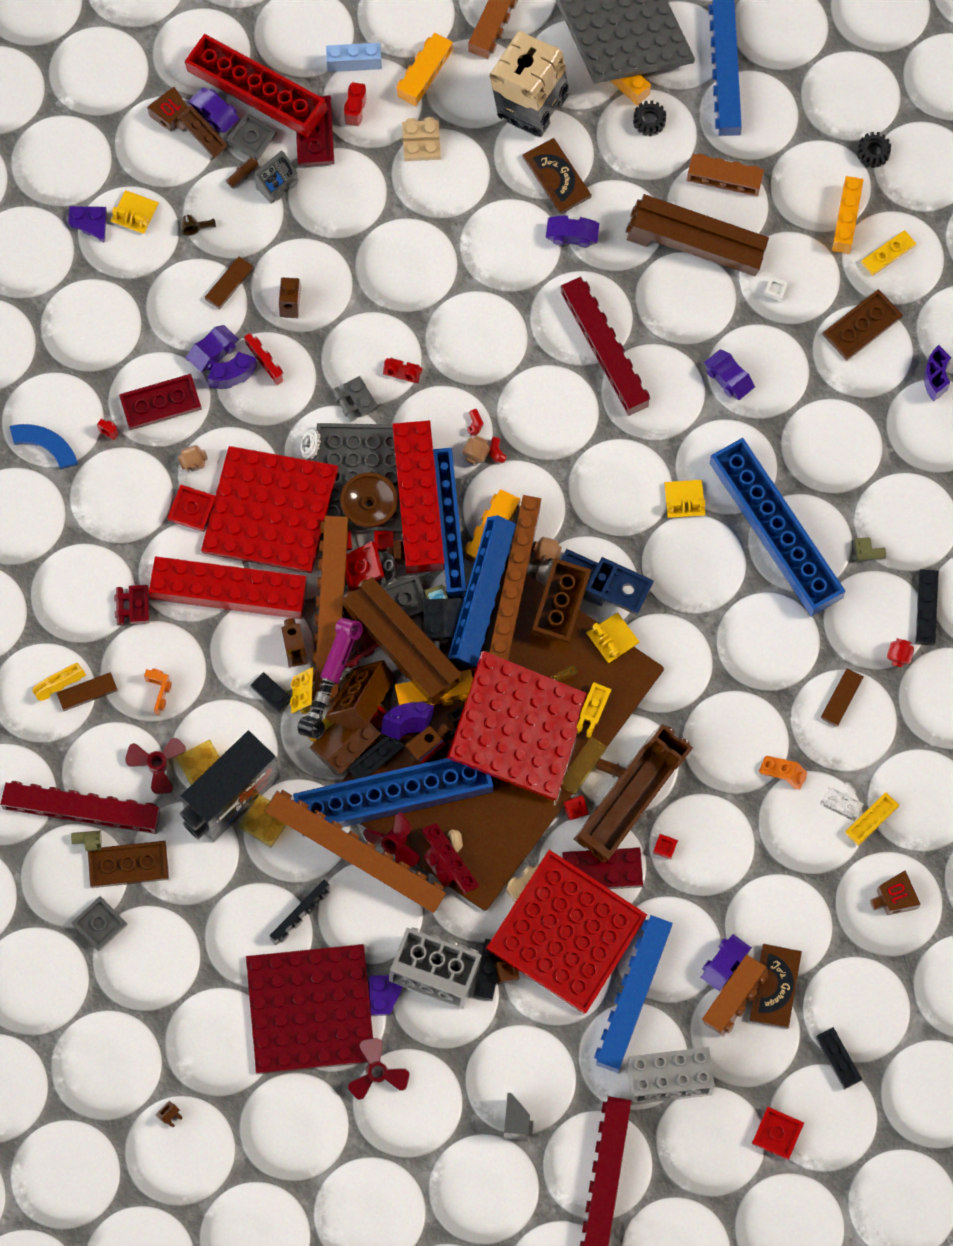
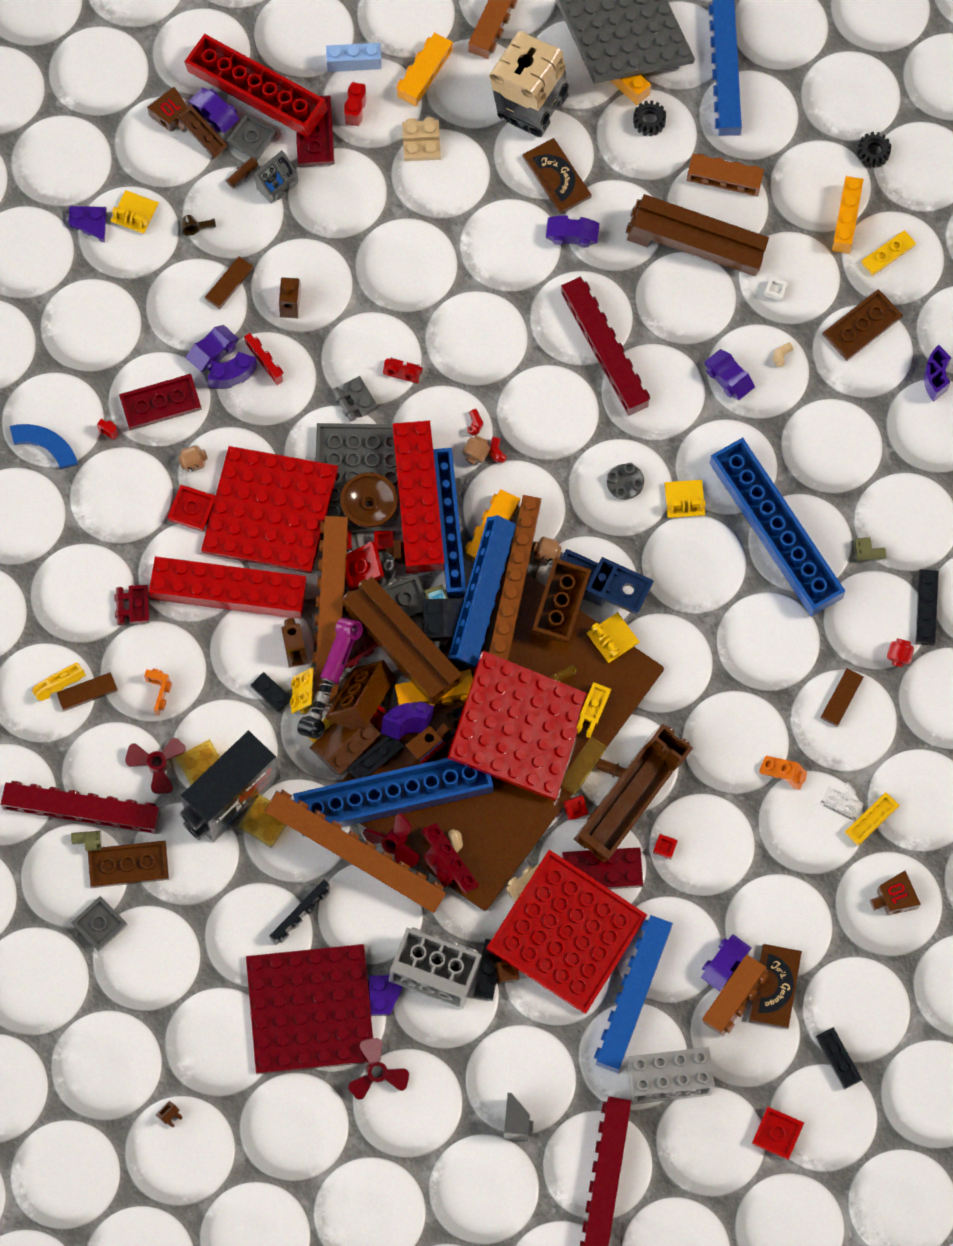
white gear [300,429,321,459] -> none
none -> dark grey dish [607,463,644,500]
none -> tan arm [772,342,794,367]

